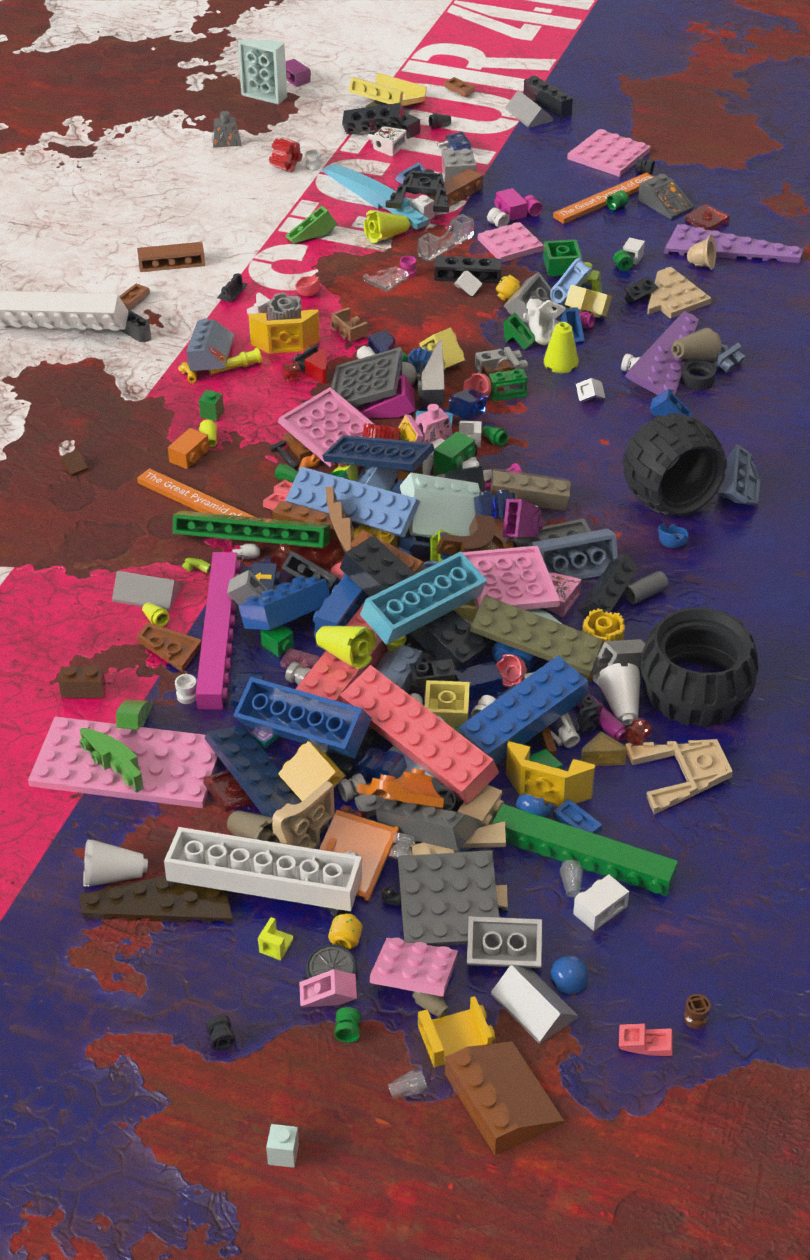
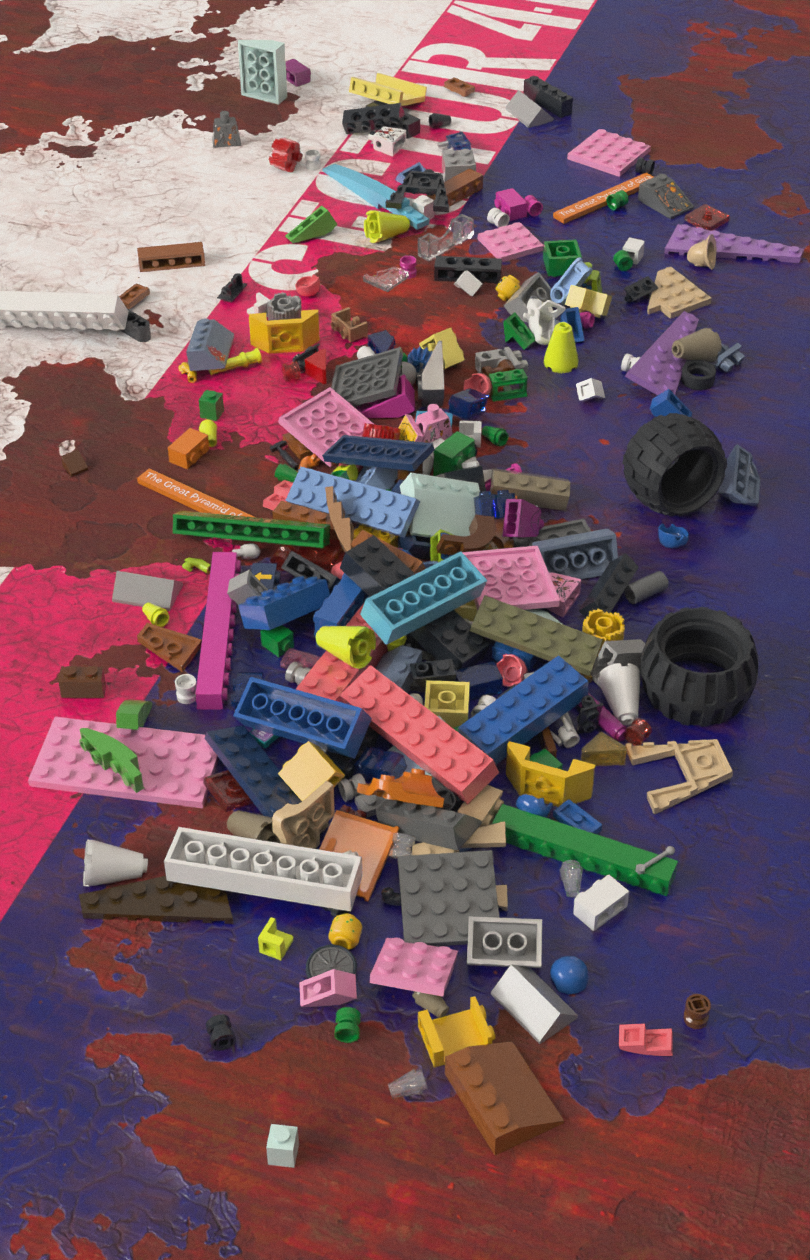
none -> light grey hinge [636,846,675,874]

